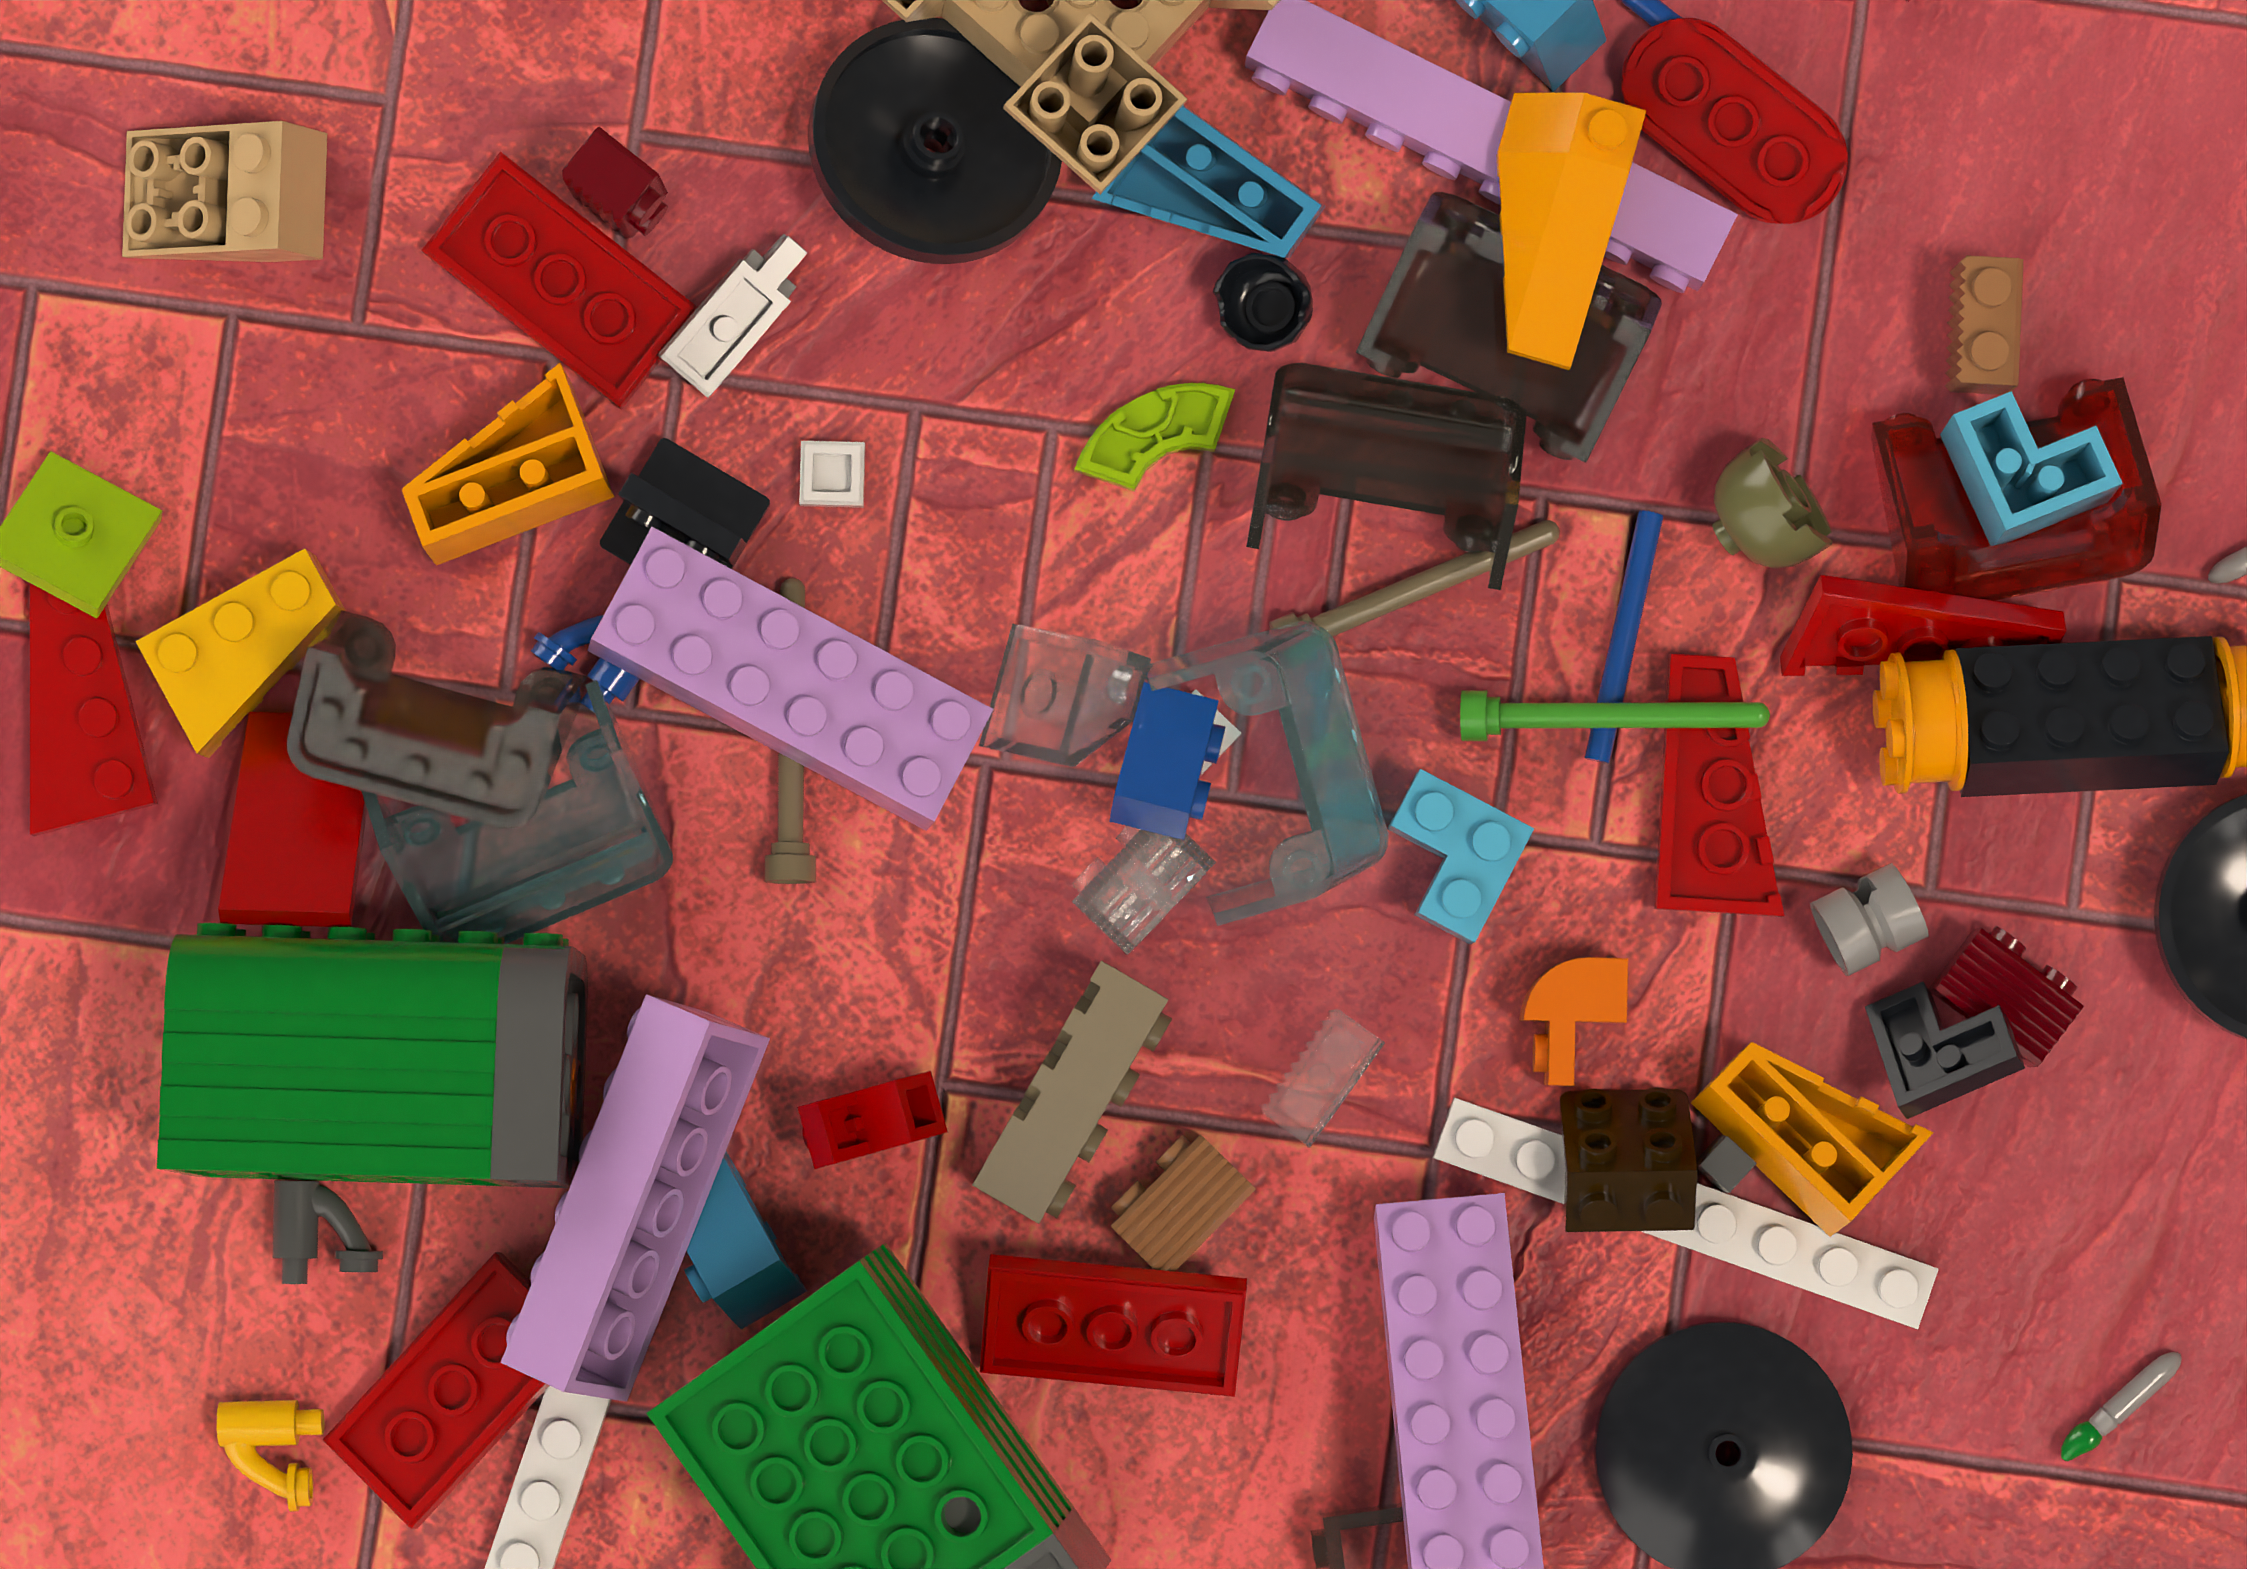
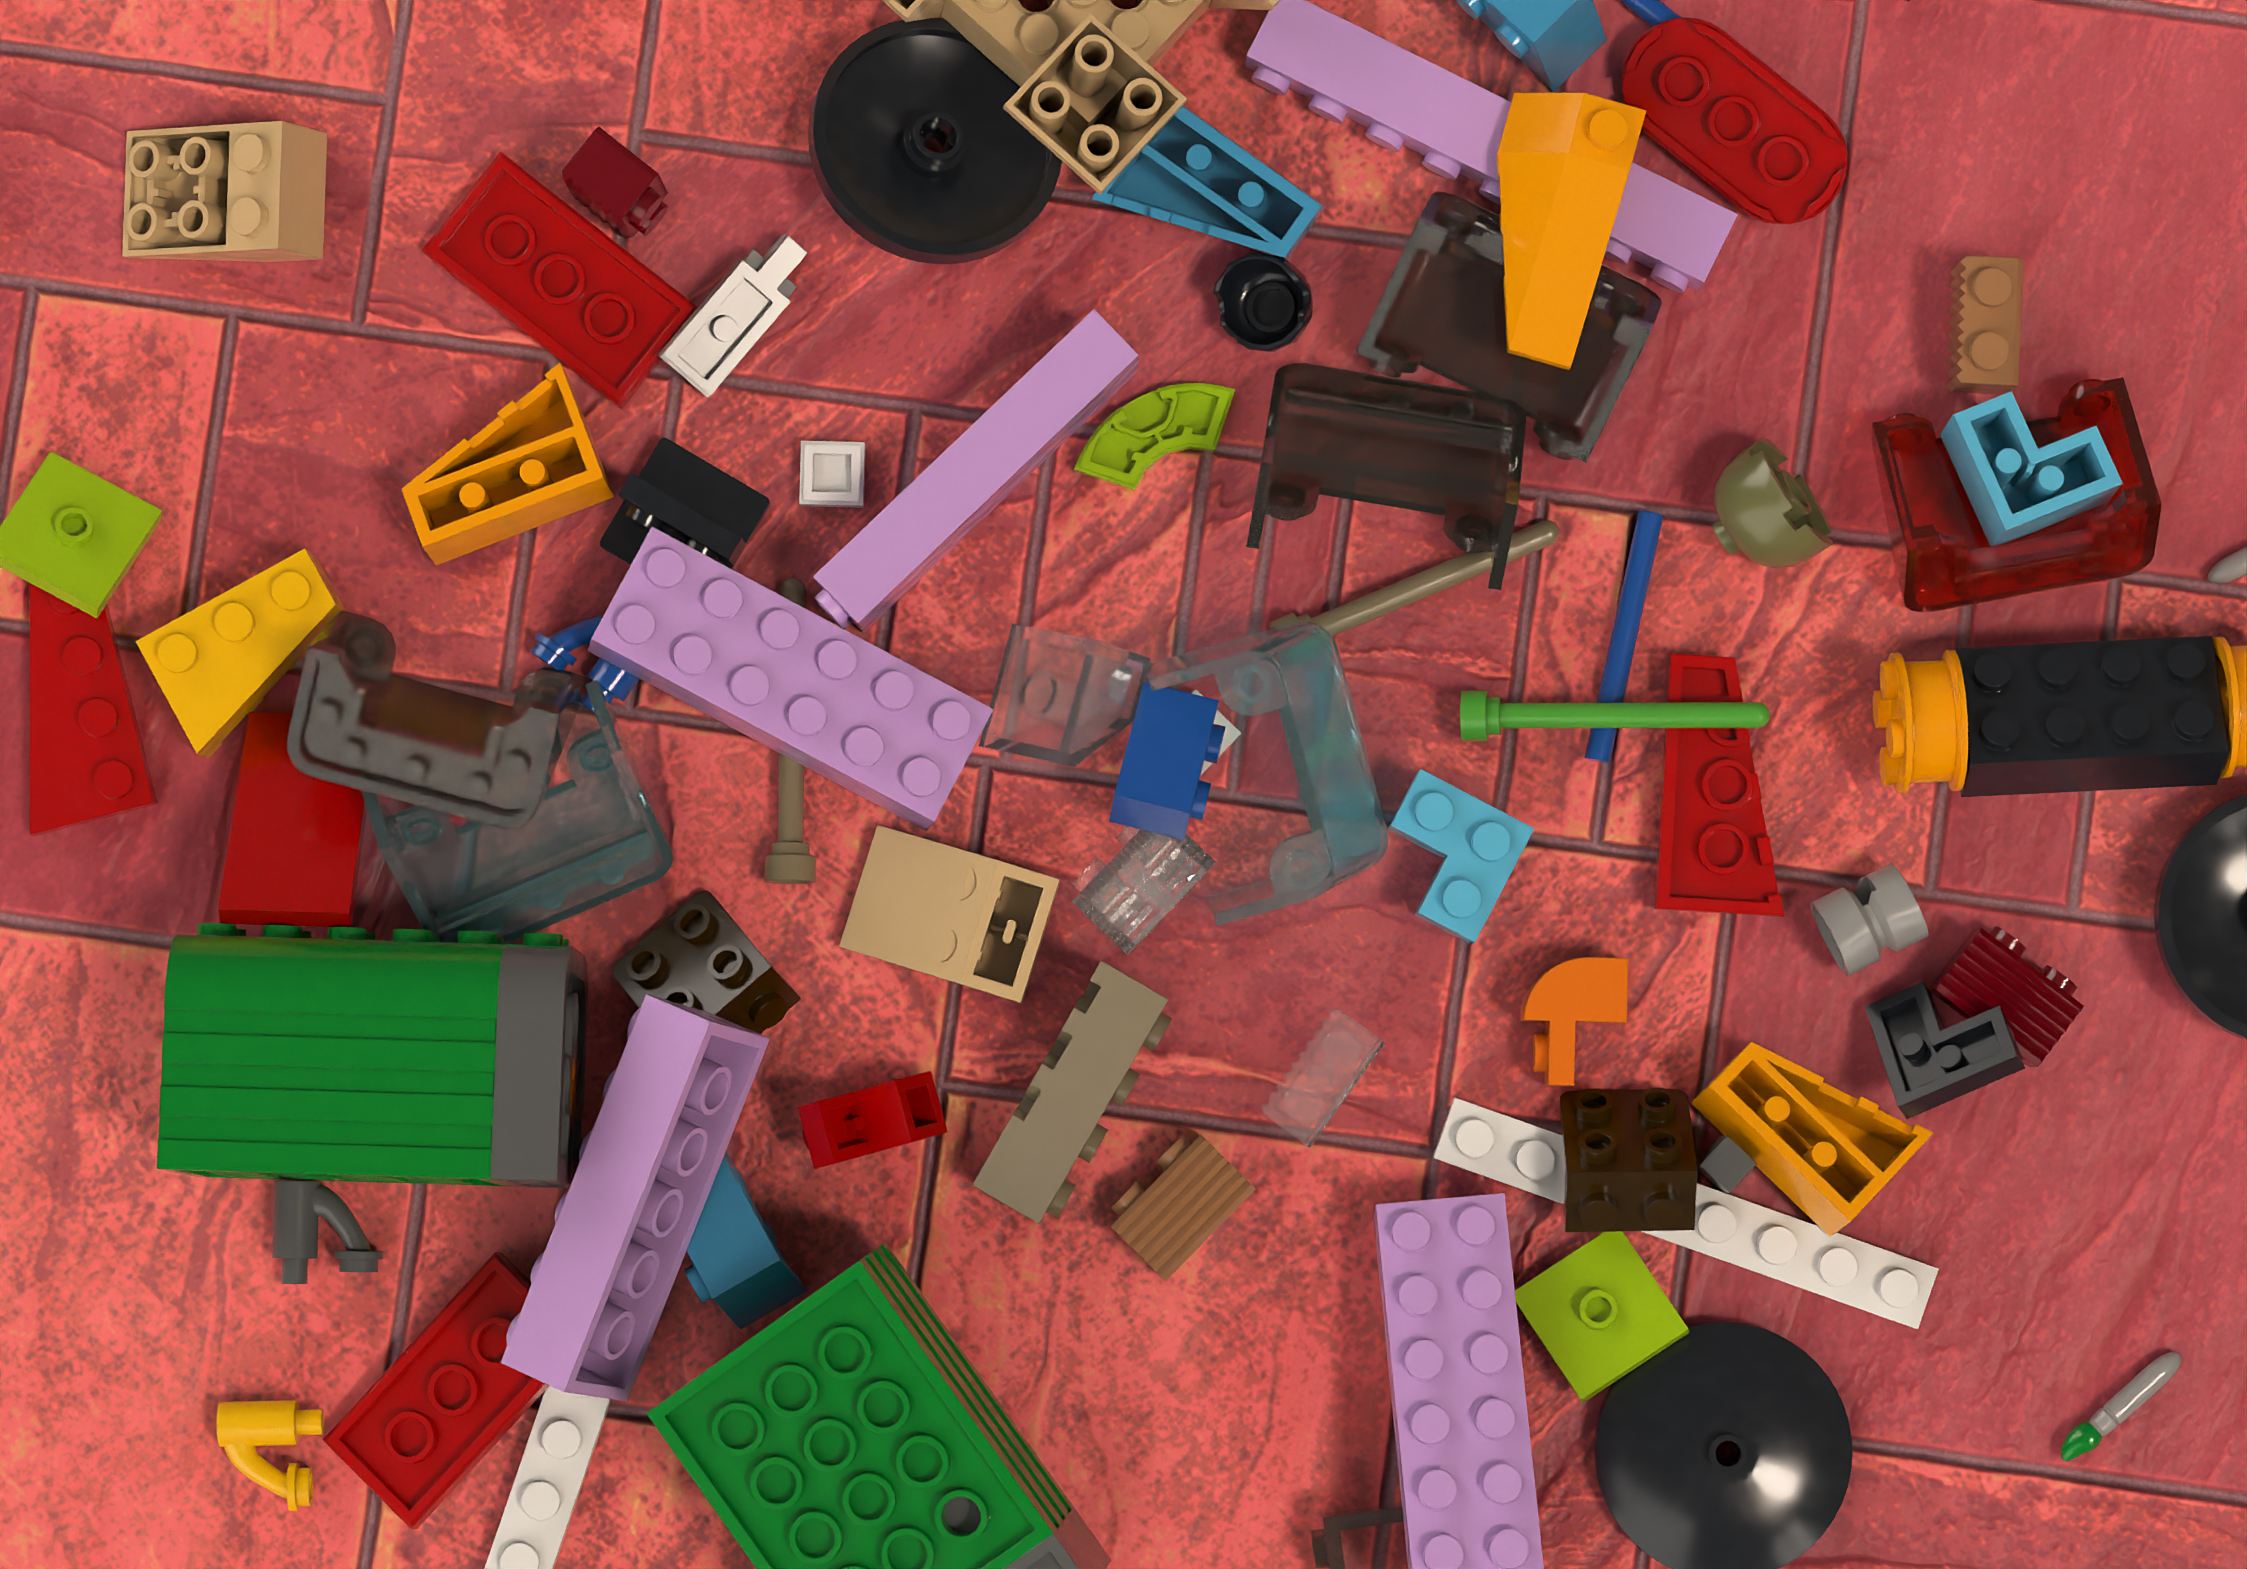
red tile [980,1254,1247,1397] -> none
red wing [1780,575,2067,676] -> none
none -> dark brown bracket [613,891,801,1034]
none -> lavender brick [813,309,1139,633]
none -> tan slope [839,825,1060,1004]
none -> lime plate [1515,1231,1689,1403]

